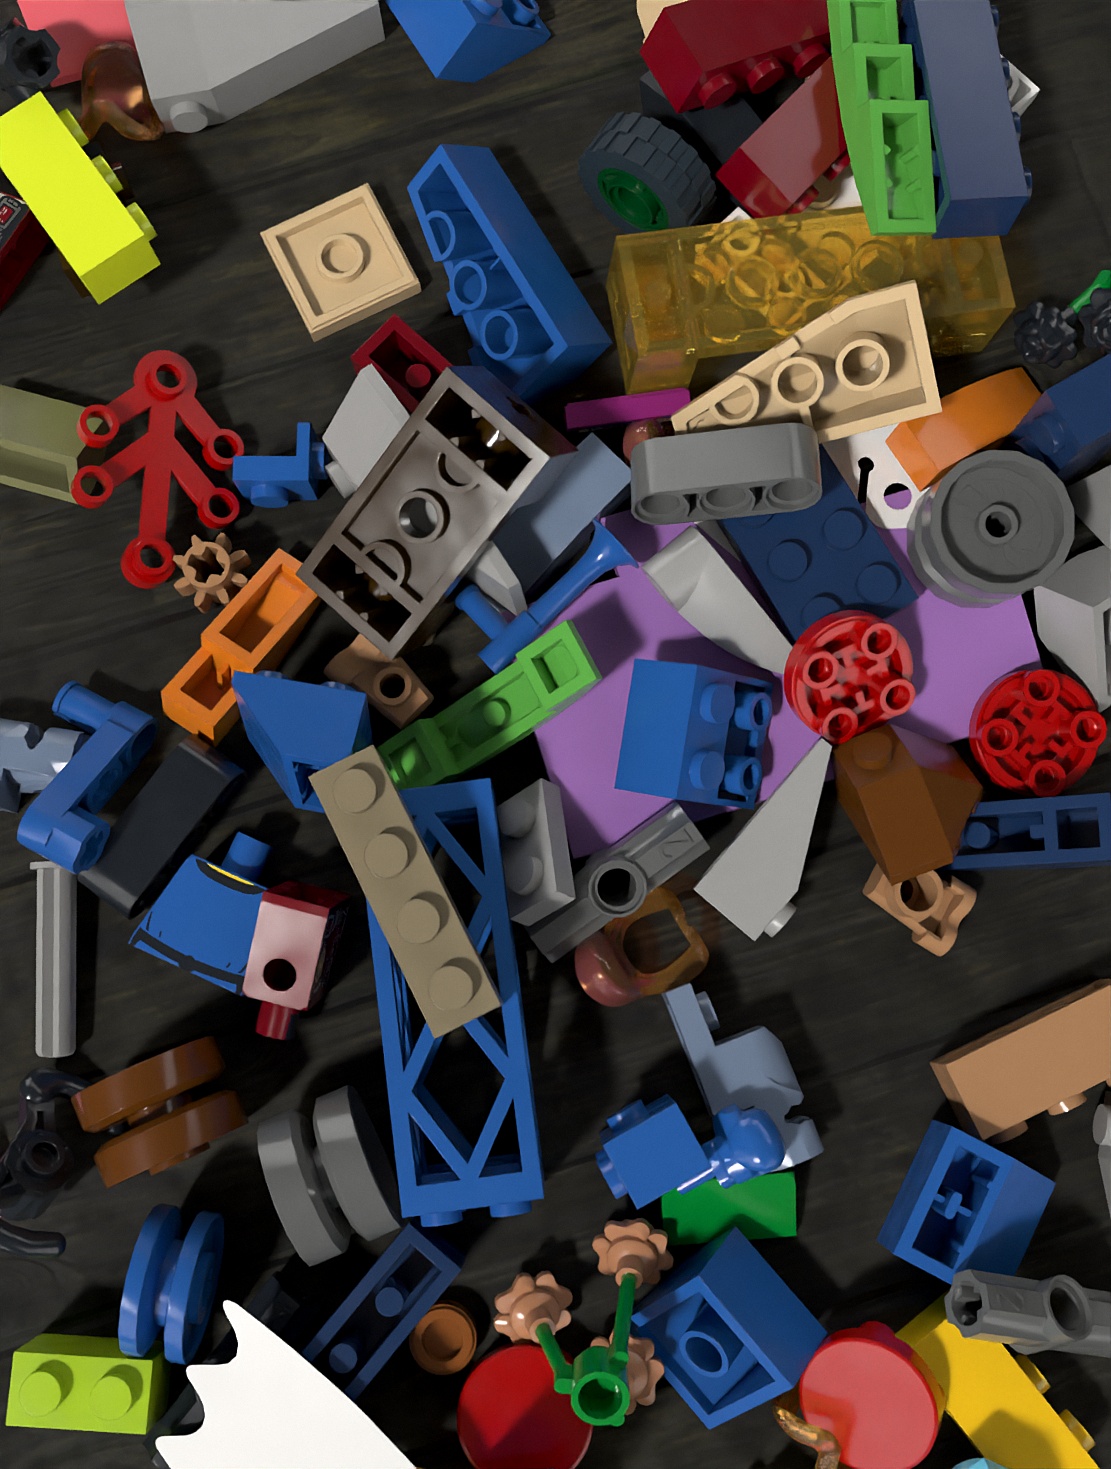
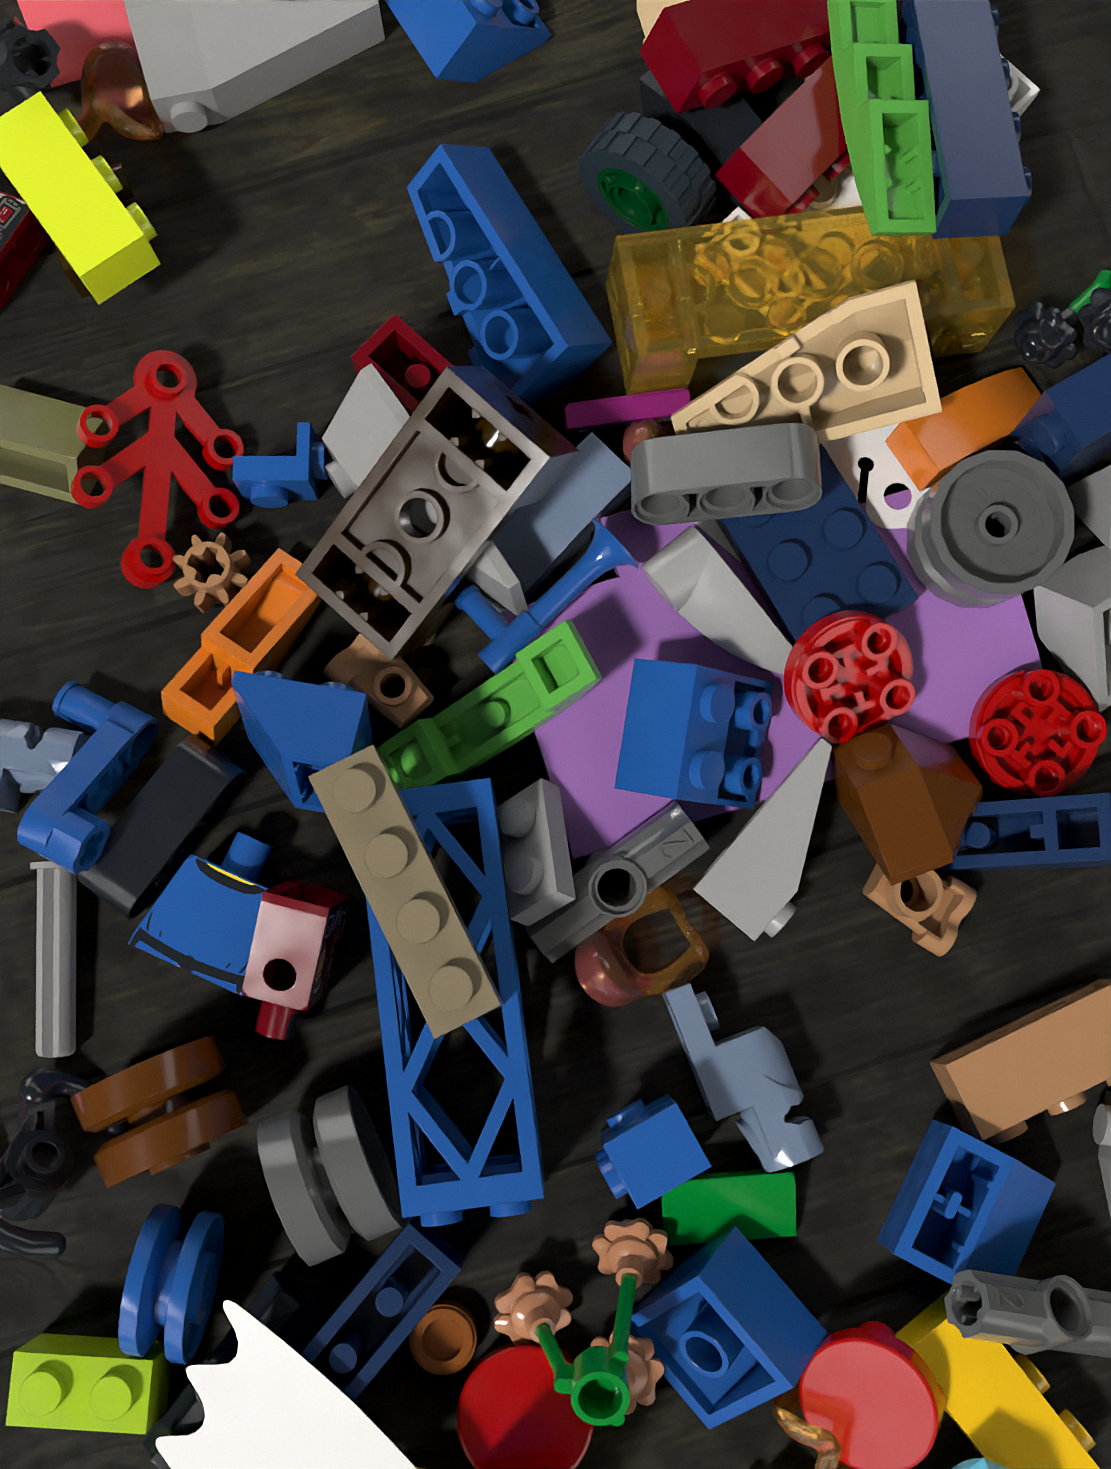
tan tile [260,183,421,342] -> none
blue piece [676,1103,786,1195] -> none

